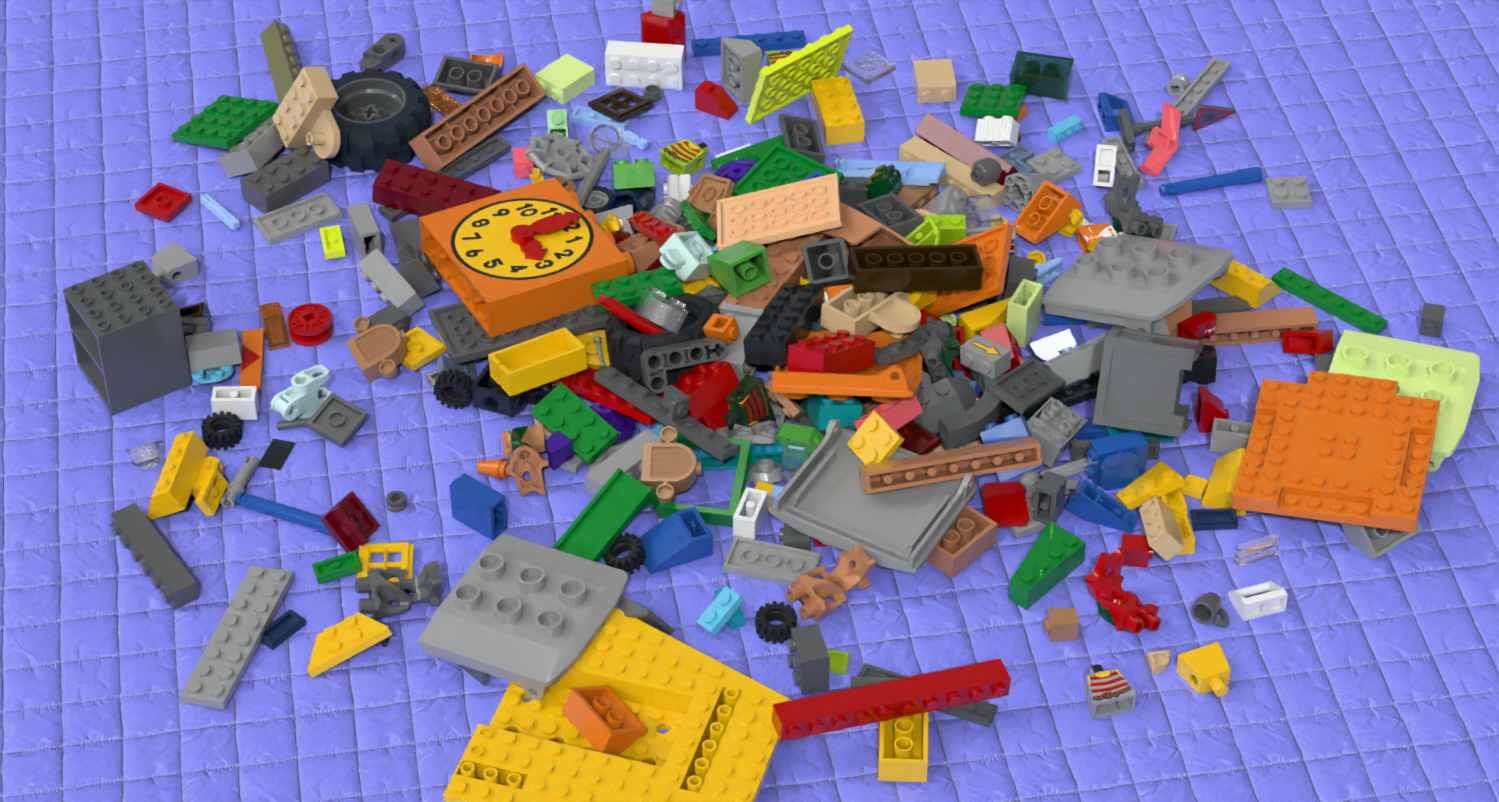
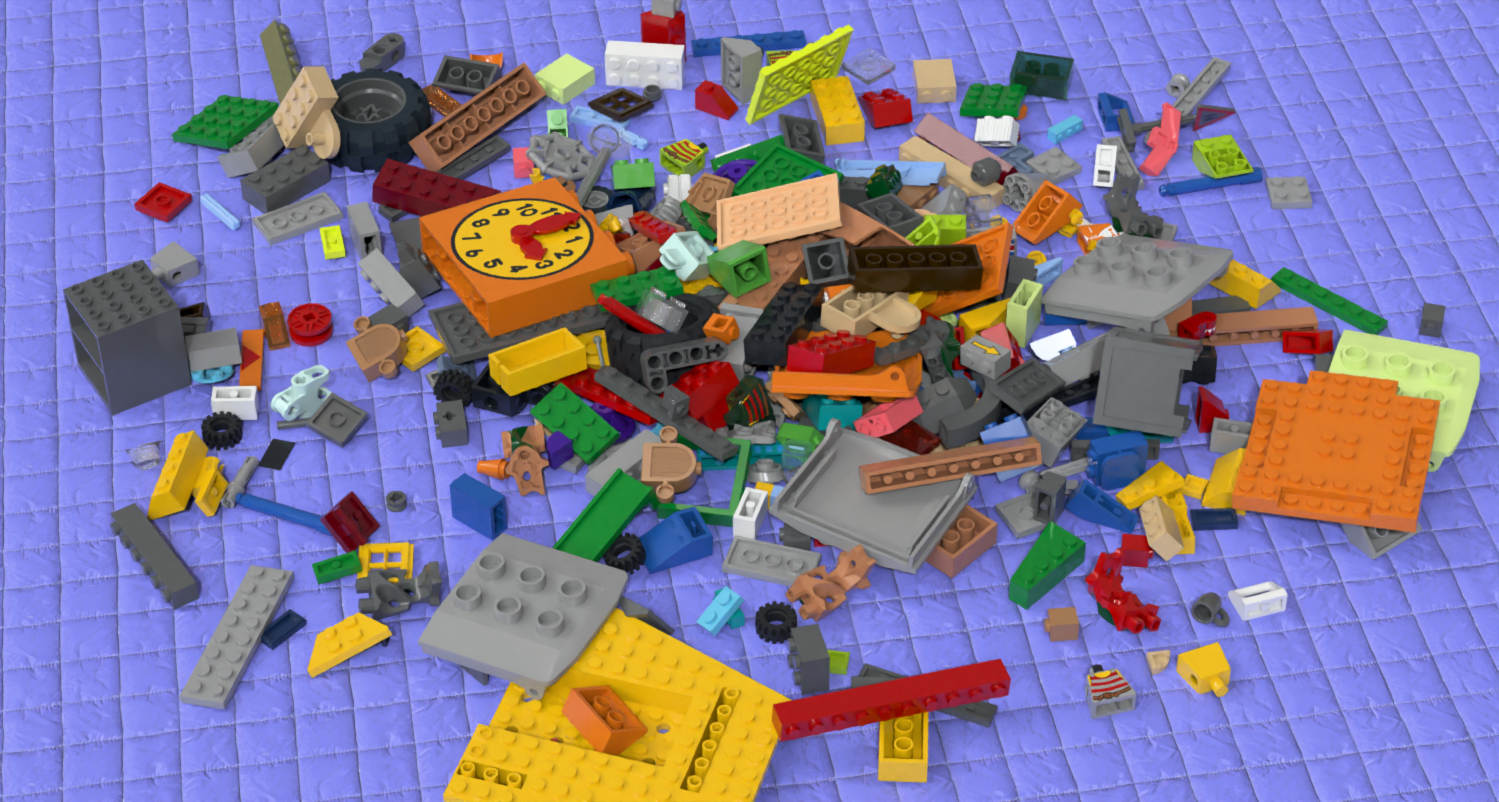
yellow plate [847,410,904,465] -> none
red piece [981,481,1030,527] -> none
clear tile [1234,534,1280,567] -> none
none -> dark grey brick [433,400,468,448]
none -> red slope [858,88,913,128]
none -> lime slope [1192,134,1253,179]

